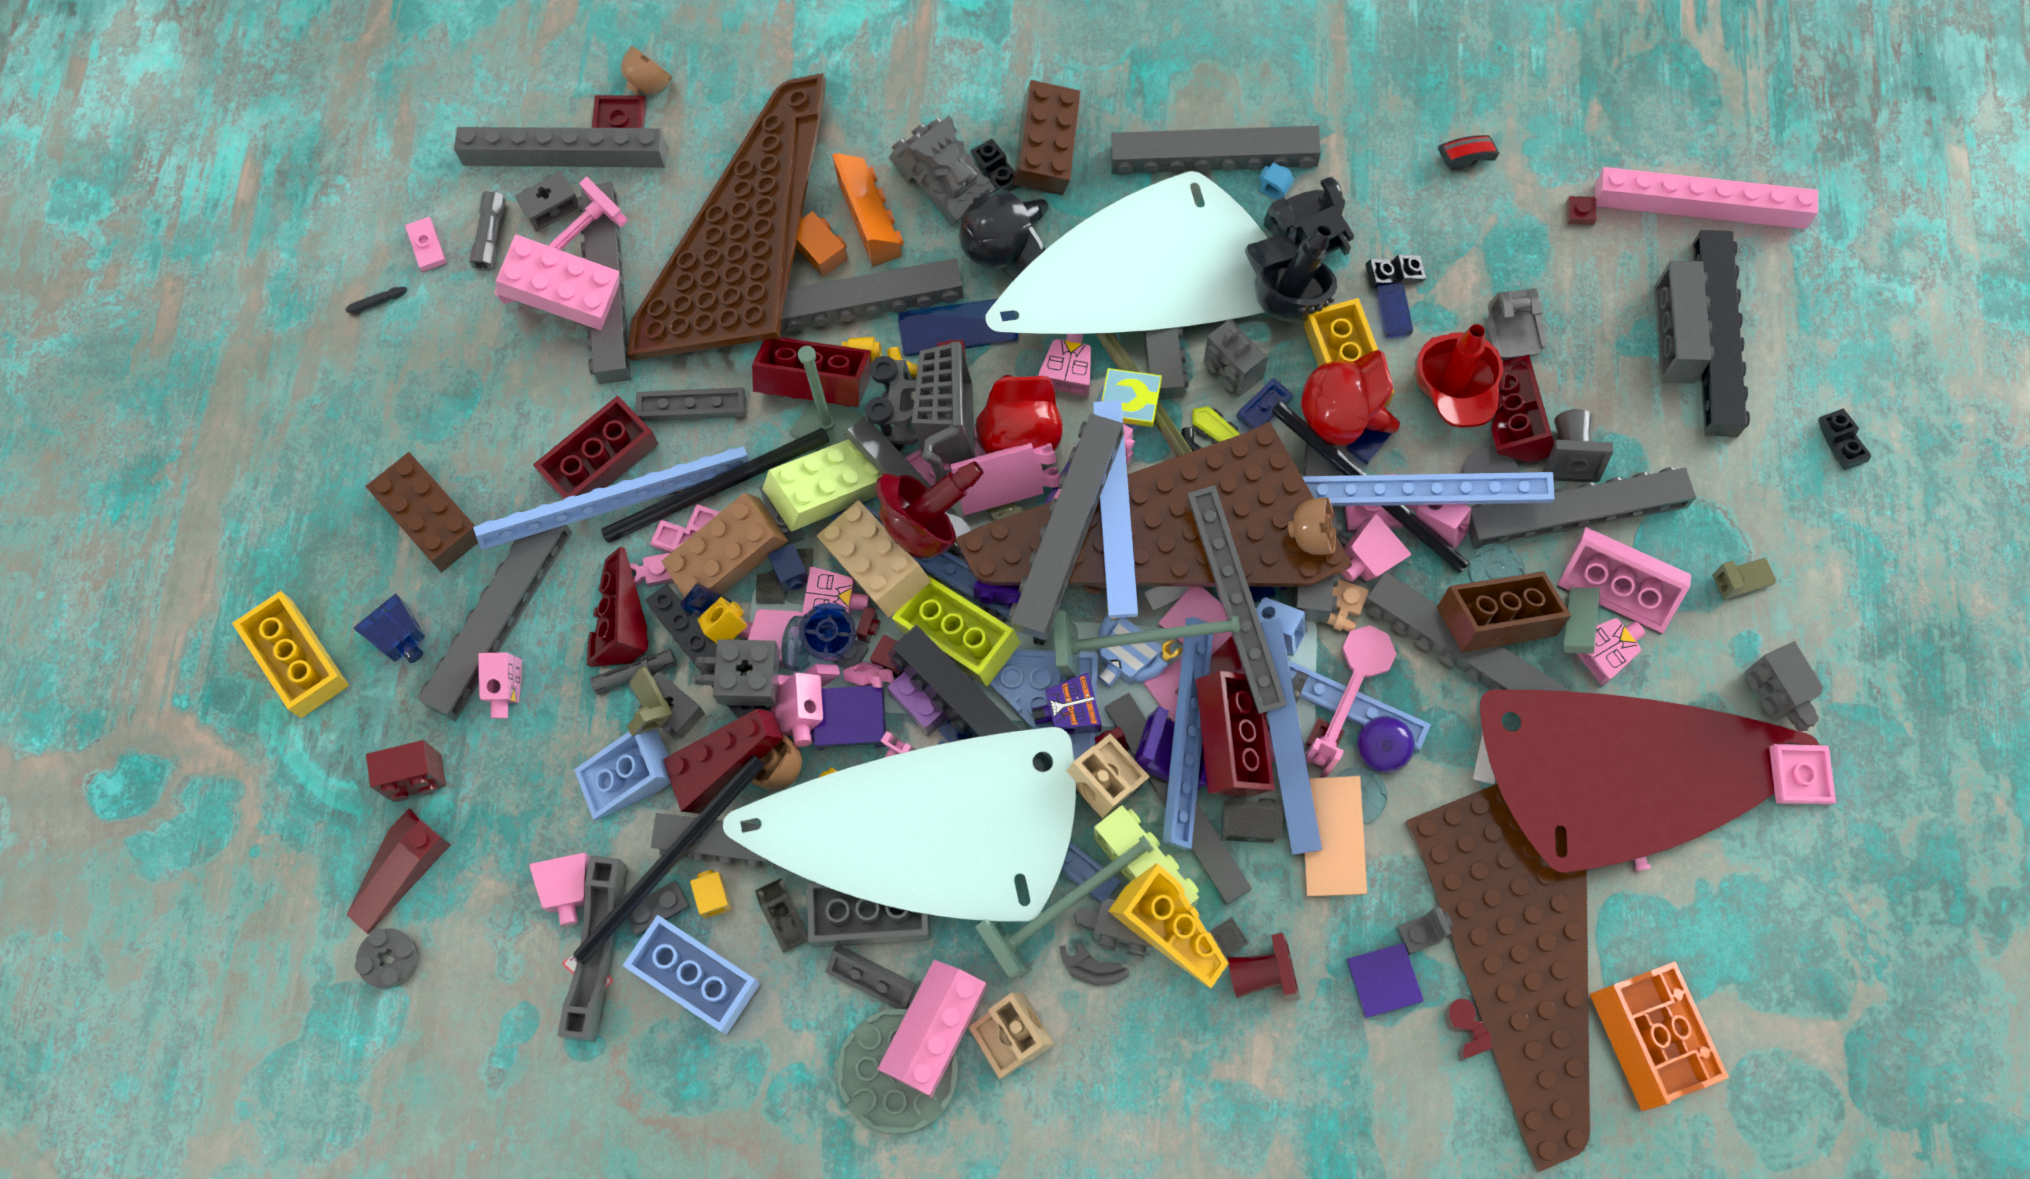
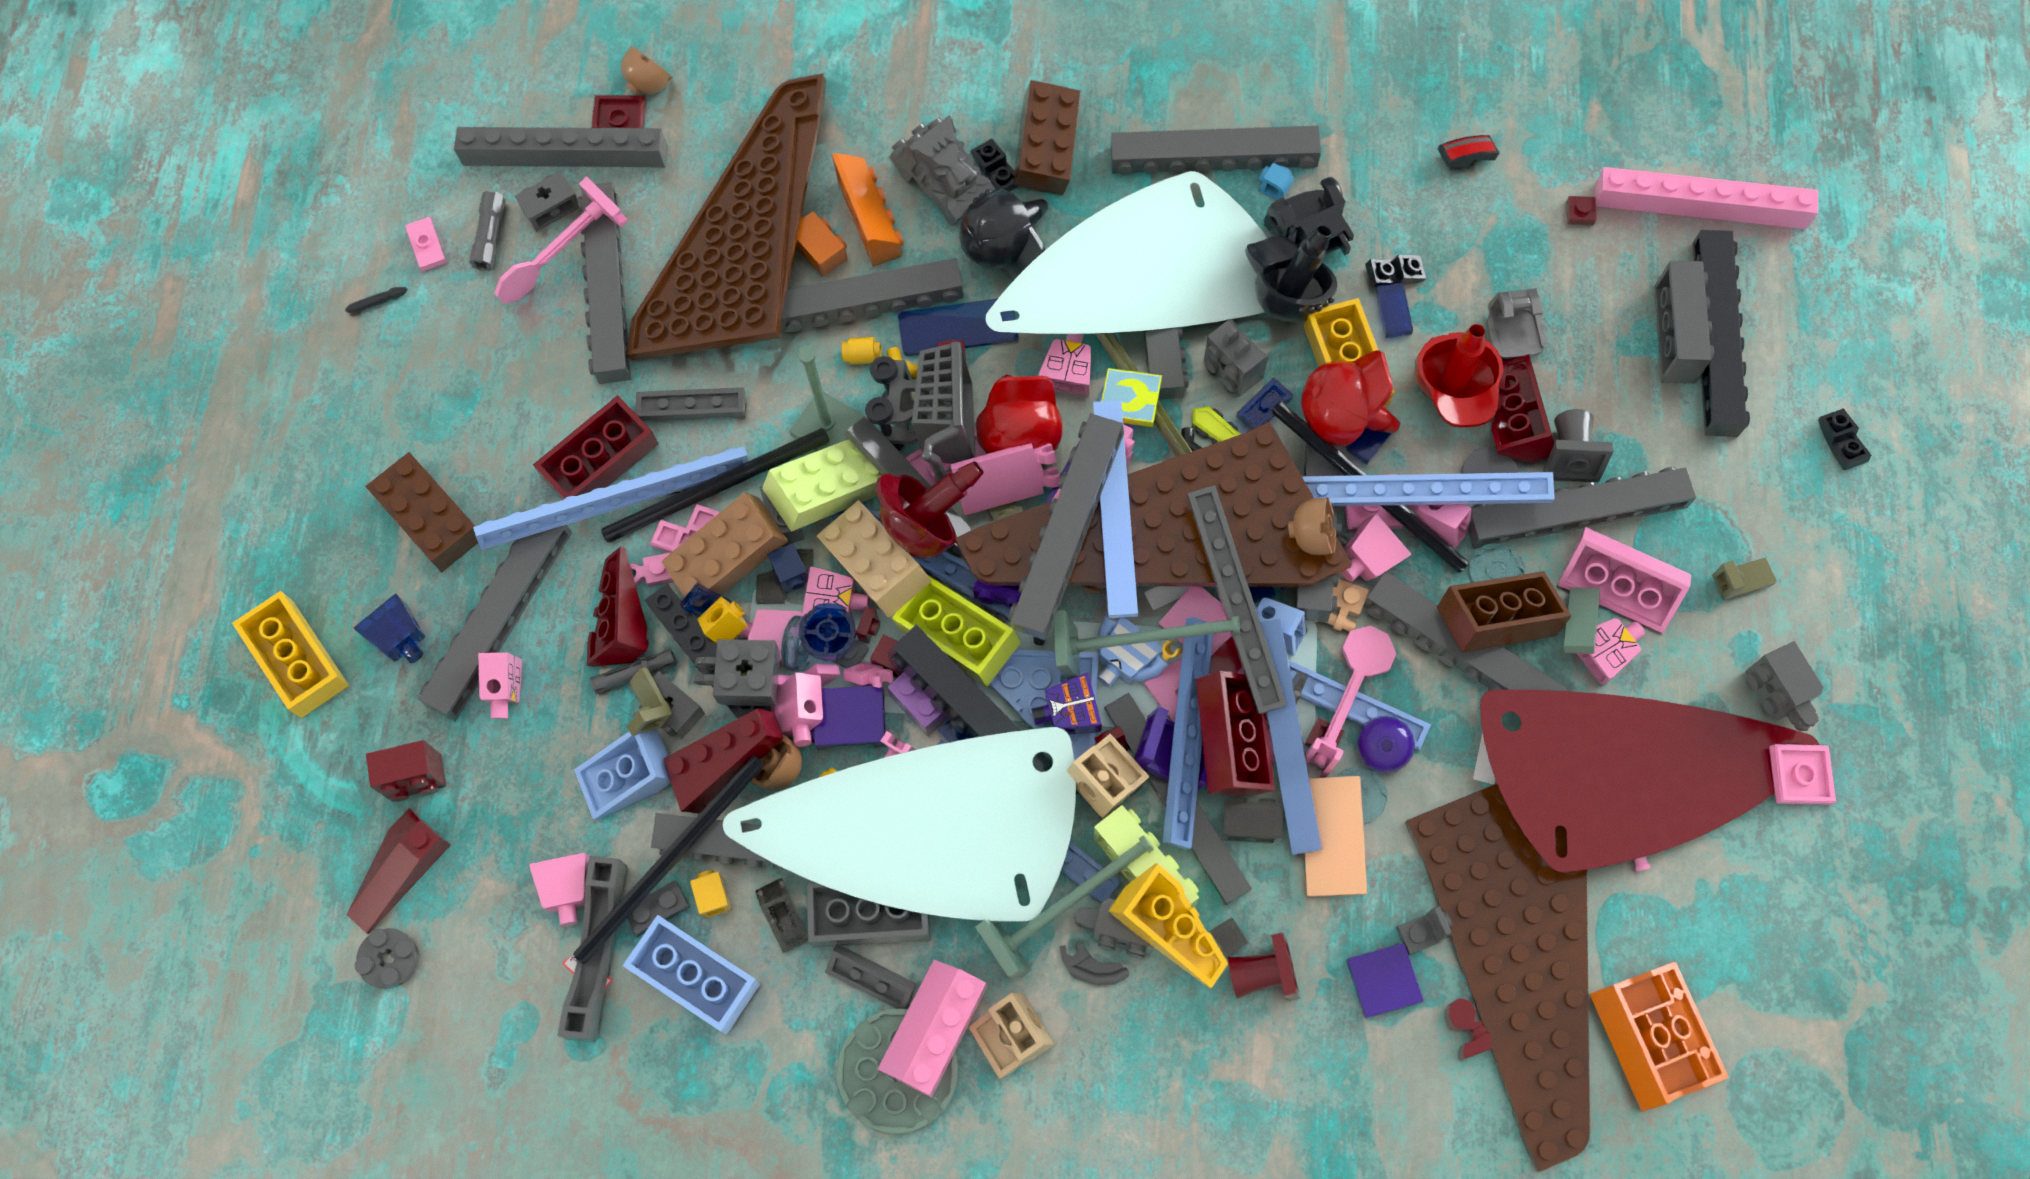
bright pink brick [496,234,620,330] -> none
dark red brick [752,337,871,407] -> none

